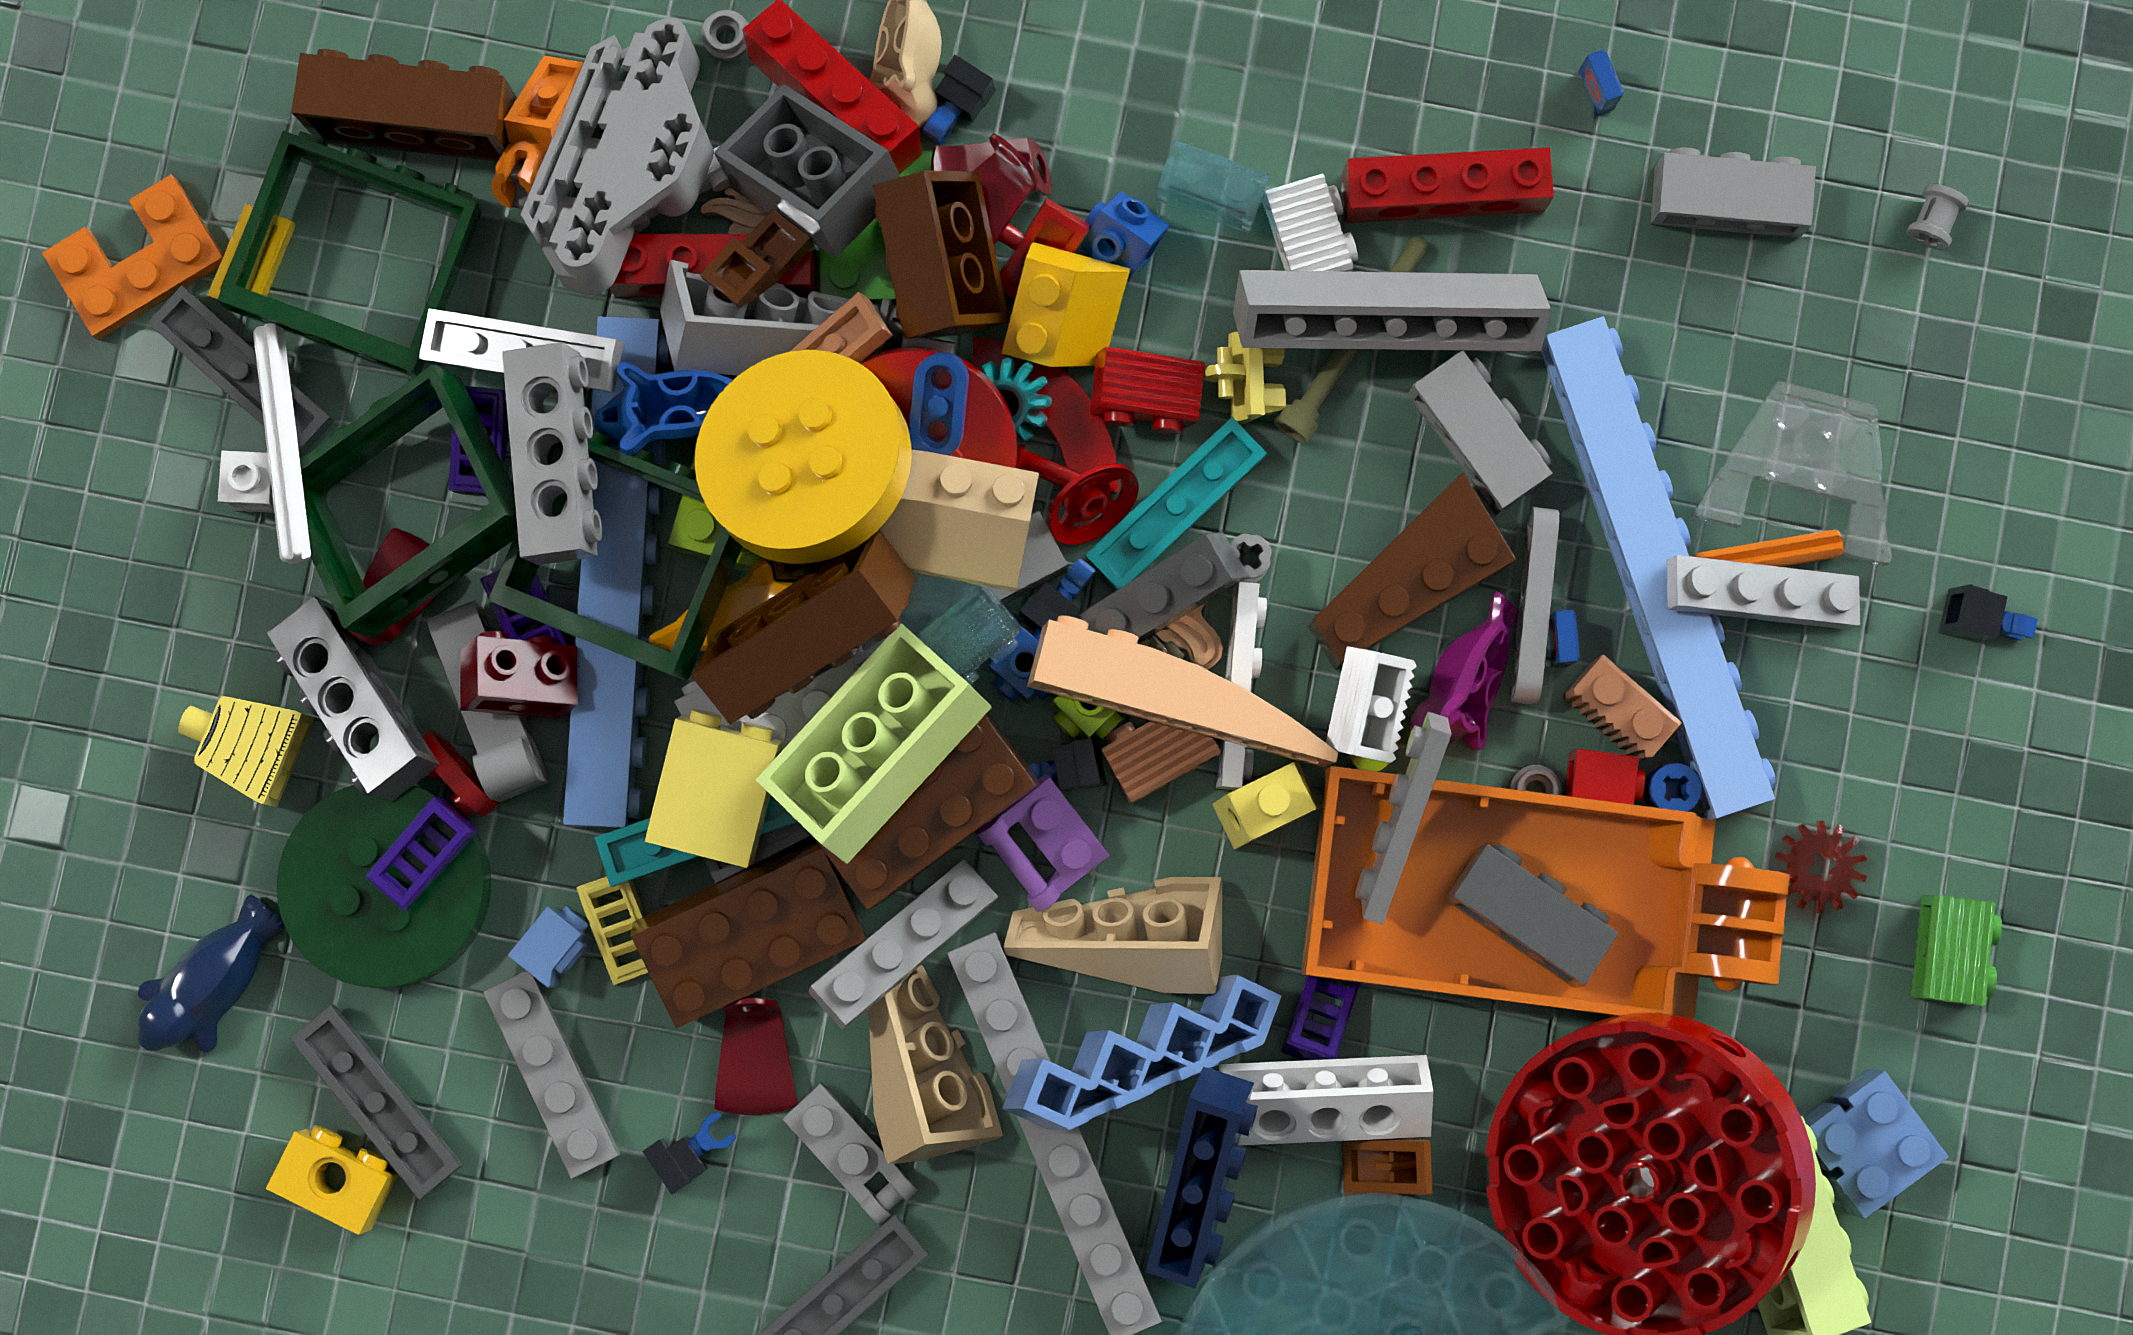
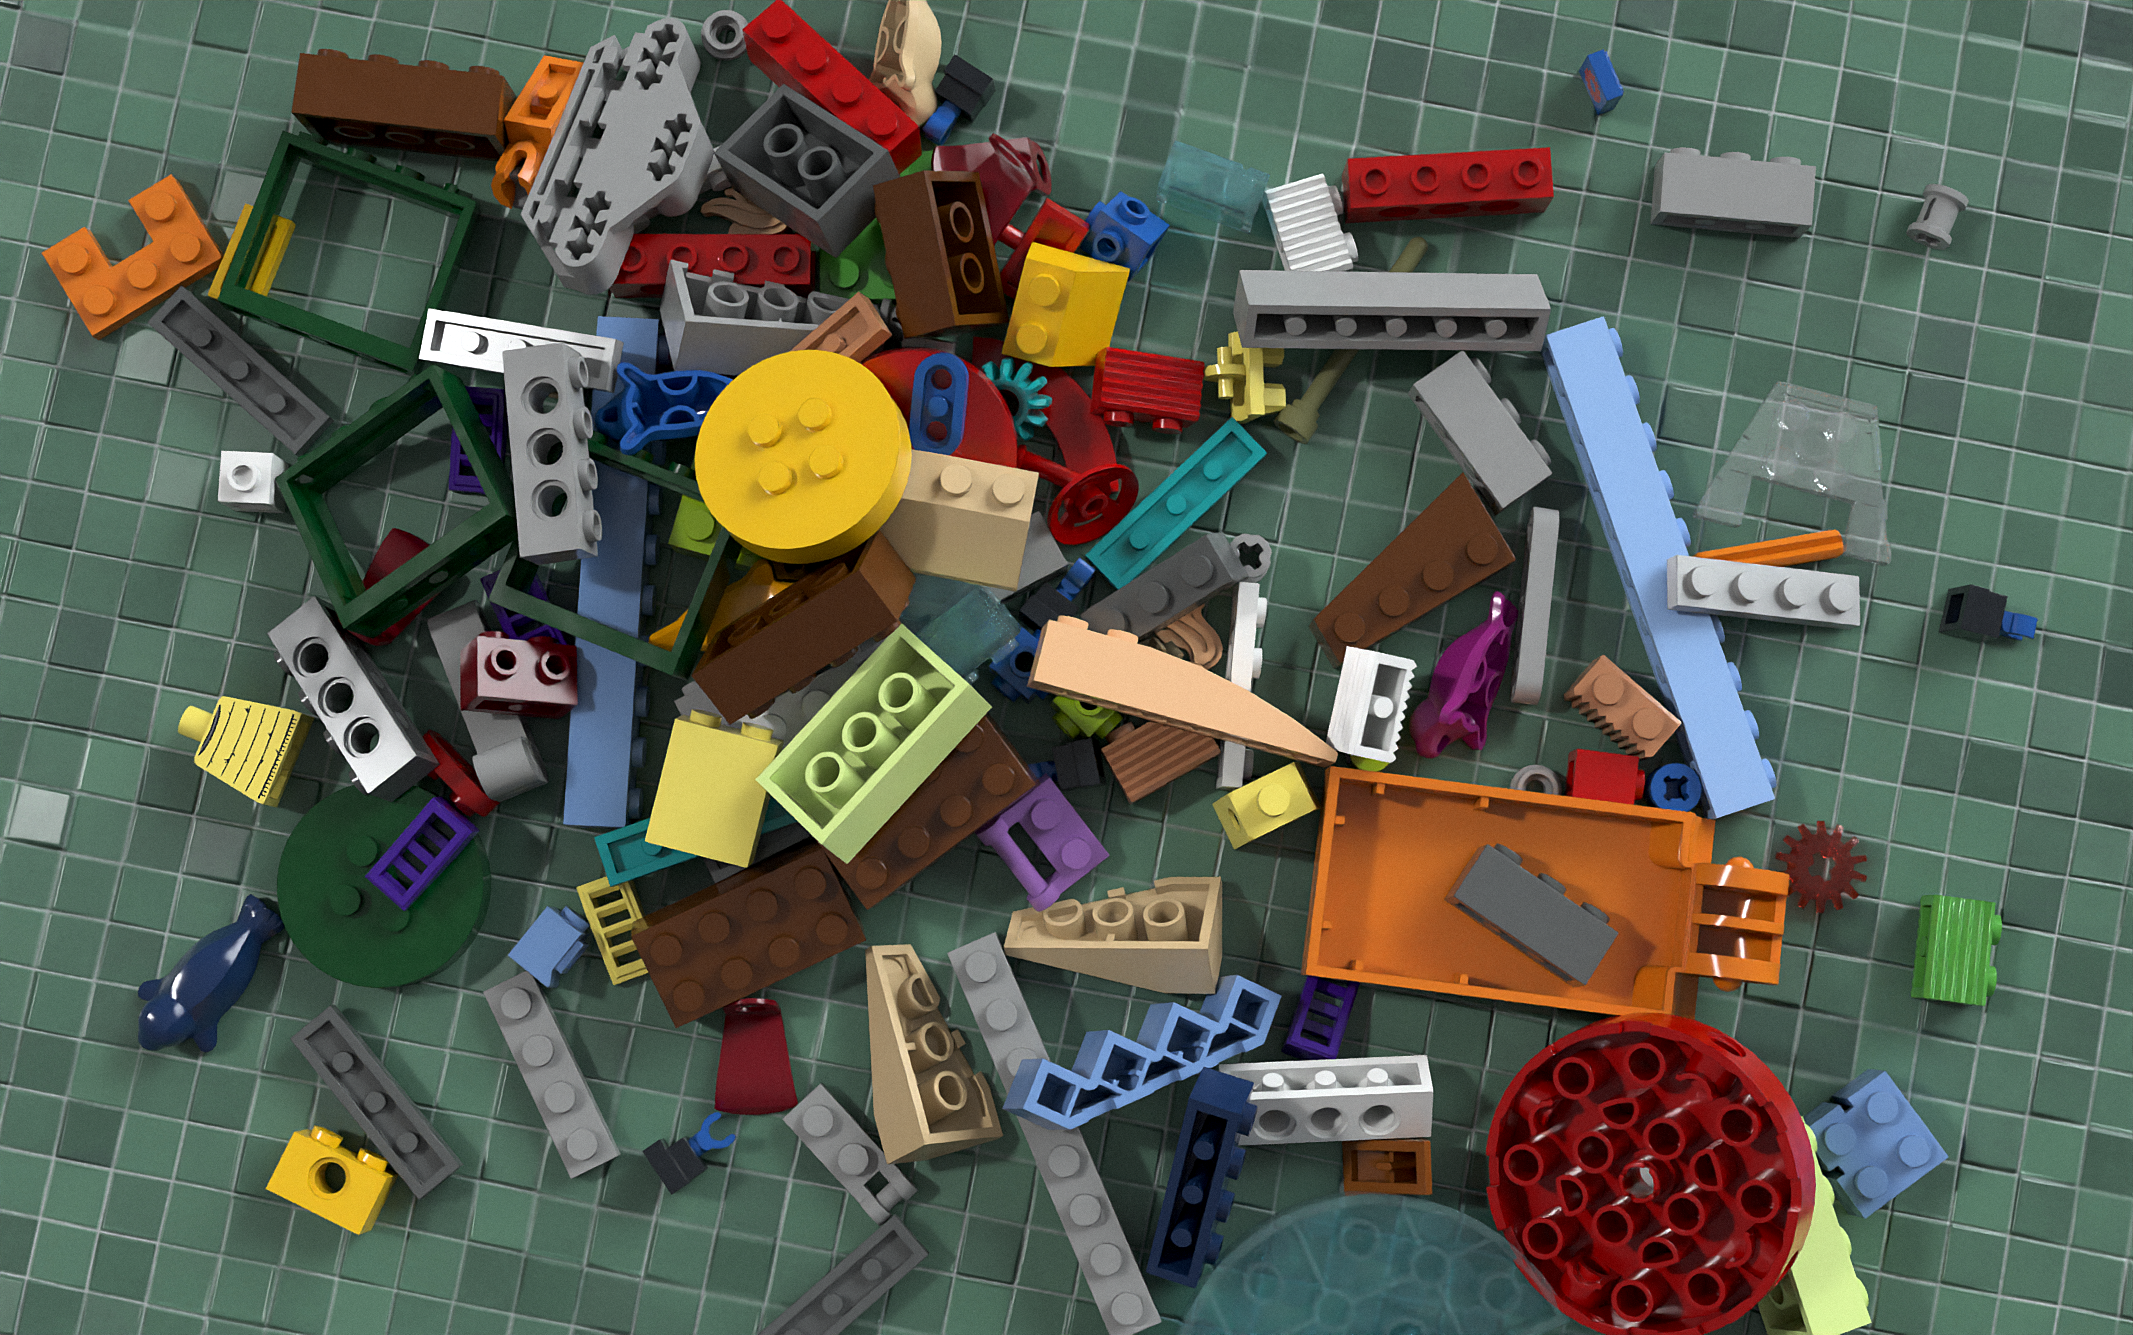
white axle [253,323,311,564] -> none
reddish brown slope [700,209,814,308] -> none
light grey plate [808,859,998,1031] -> none
light grey plate [1355,712,1451,924] -> none
blue tile [1548,610,1580,667] -> none

